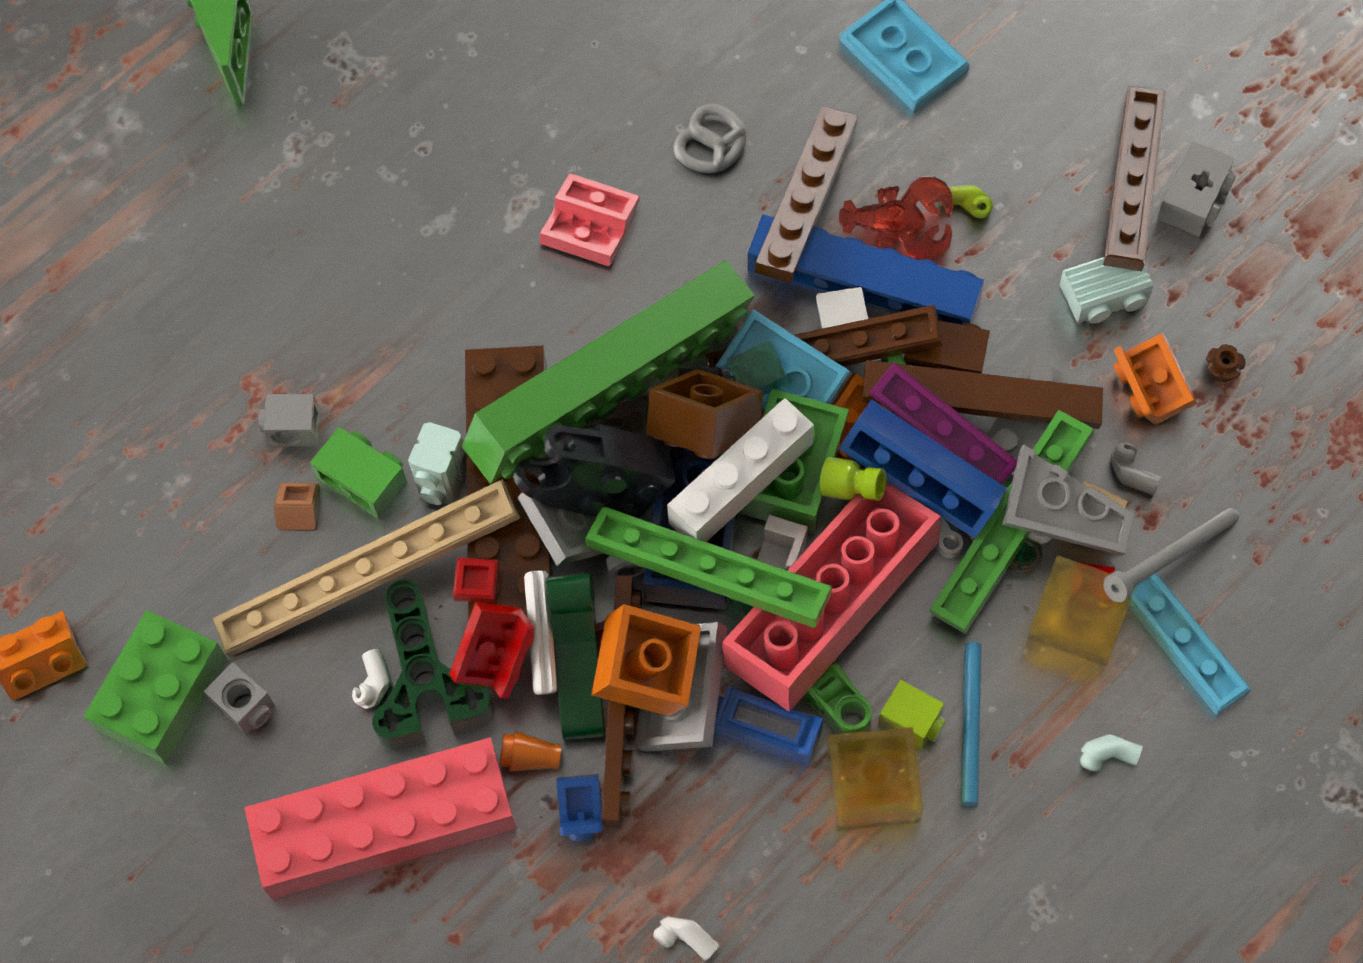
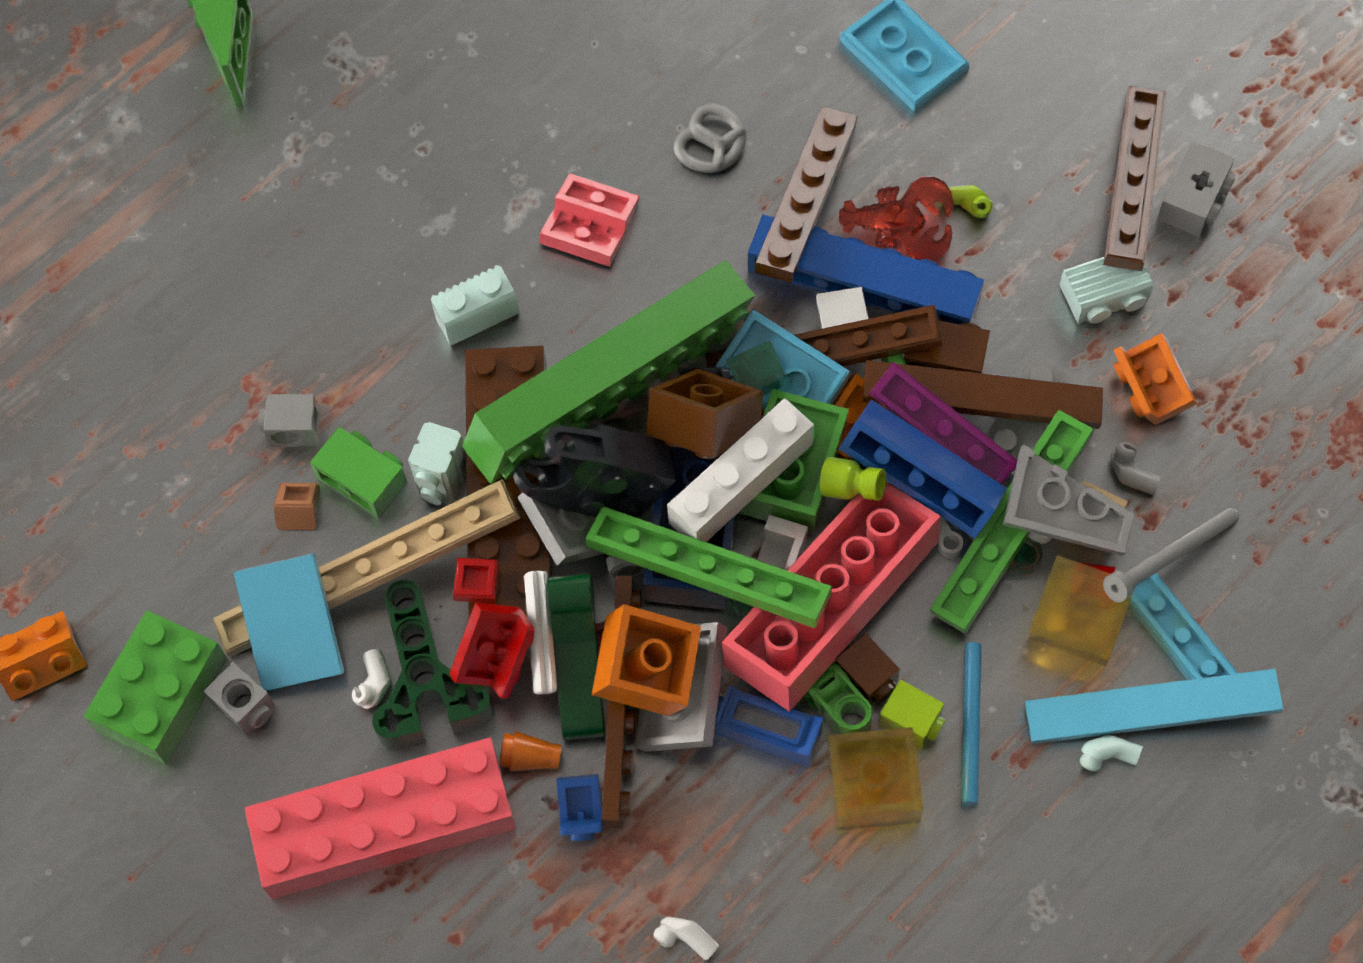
reddish brown plate [1206,344,1246,382] -> none
none -> medium azure tile [233,553,344,691]
none -> light aqua brick [431,265,520,346]
none -> reddish brown brick [835,633,900,705]
none -> medium azure tile [1025,669,1283,744]

